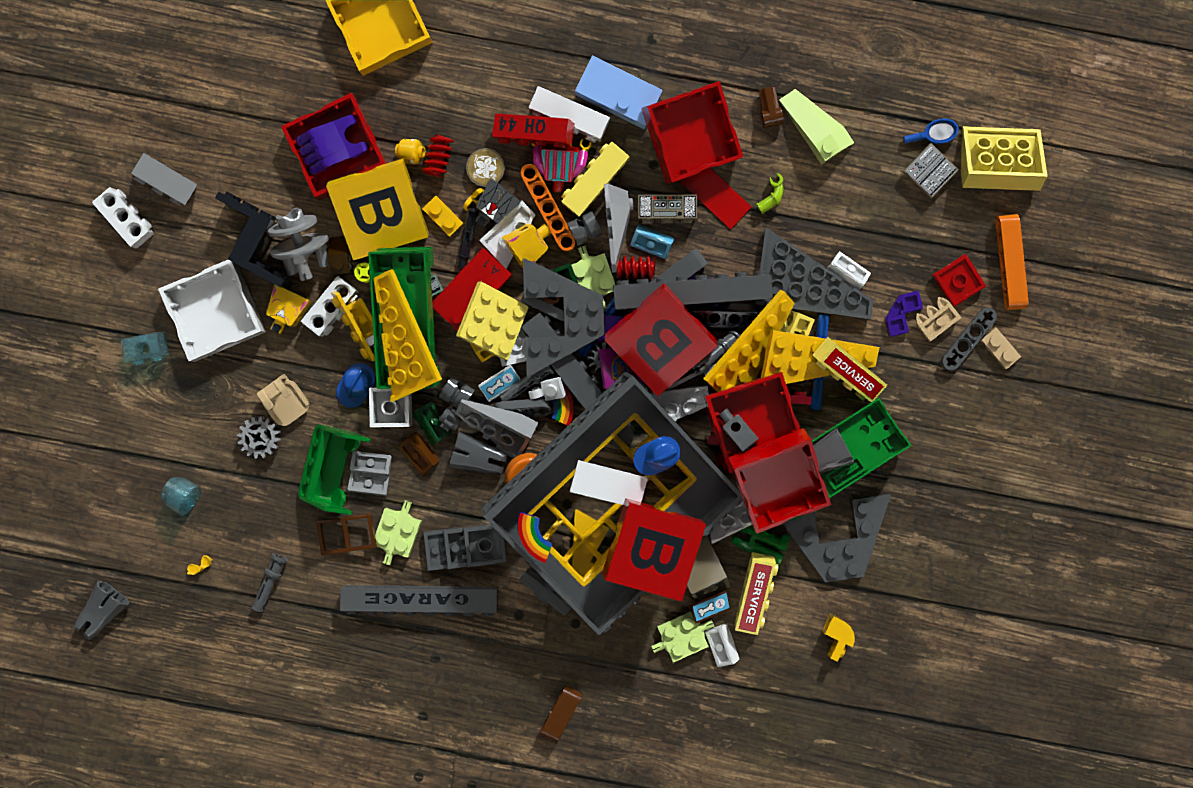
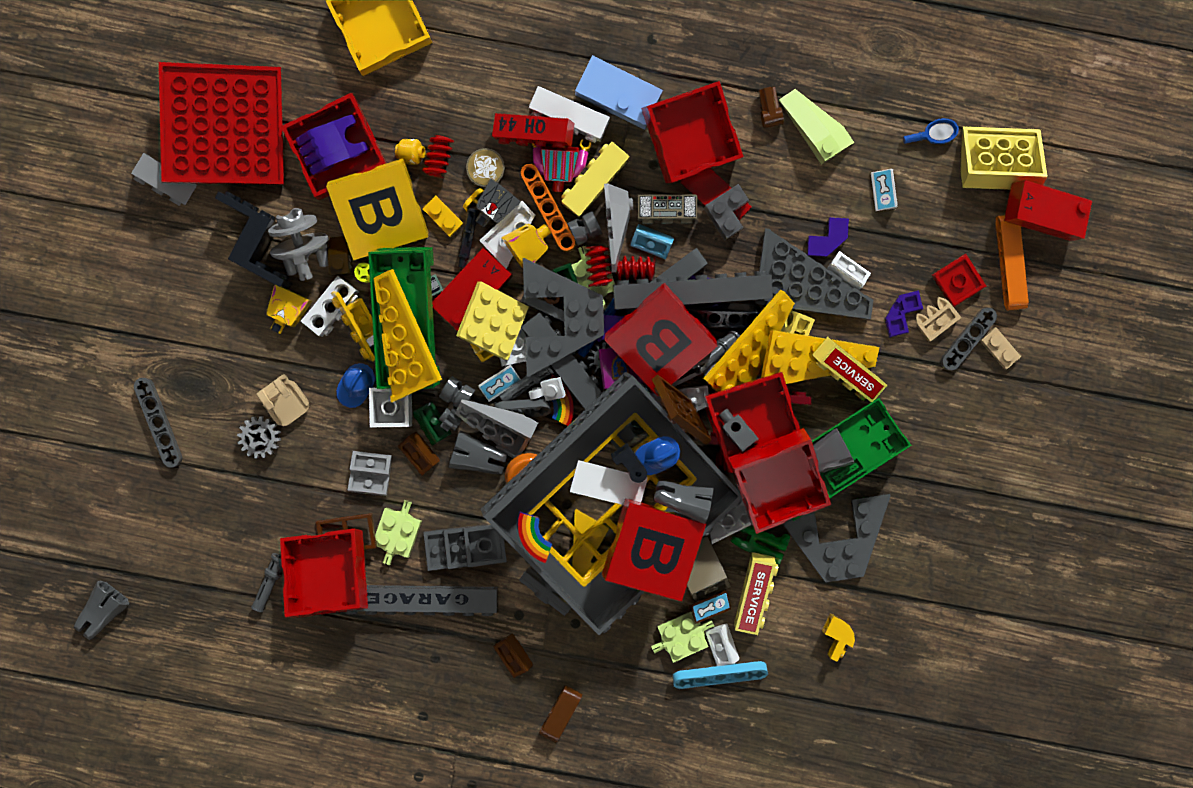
white brick [92,187,154,249] -> none
clear light blue brick [121,332,170,366] -> none
white tile [158,260,266,362] -> none
clear light blue piece [161,477,201,516] -> none
yellow piece [187,555,212,575] -> none
green windscreen [298,424,370,515] -> none
lime piece [756,173,784,214] -> none
blue axle [810,314,829,410] -> none
light grey tile [903,143,959,199] -> none
none -> dark grey beam [134,378,182,467]
none -> red plate [159,62,284,185]
none -> red tile [280,528,368,618]
none -> reddish brown slope [493,633,533,678]
none -> red piece [584,246,613,287]
none -> black leg [611,443,647,483]
none -> reddish brown plate [652,375,712,445]
none -> dark grey piece [653,481,714,524]
none -> medium azure beam [672,661,768,689]
none -> flat silver brick [704,184,749,240]
none -> dark purple tile [807,217,849,257]
none -> slope [871,169,897,211]
none -> red brick [1004,180,1092,241]

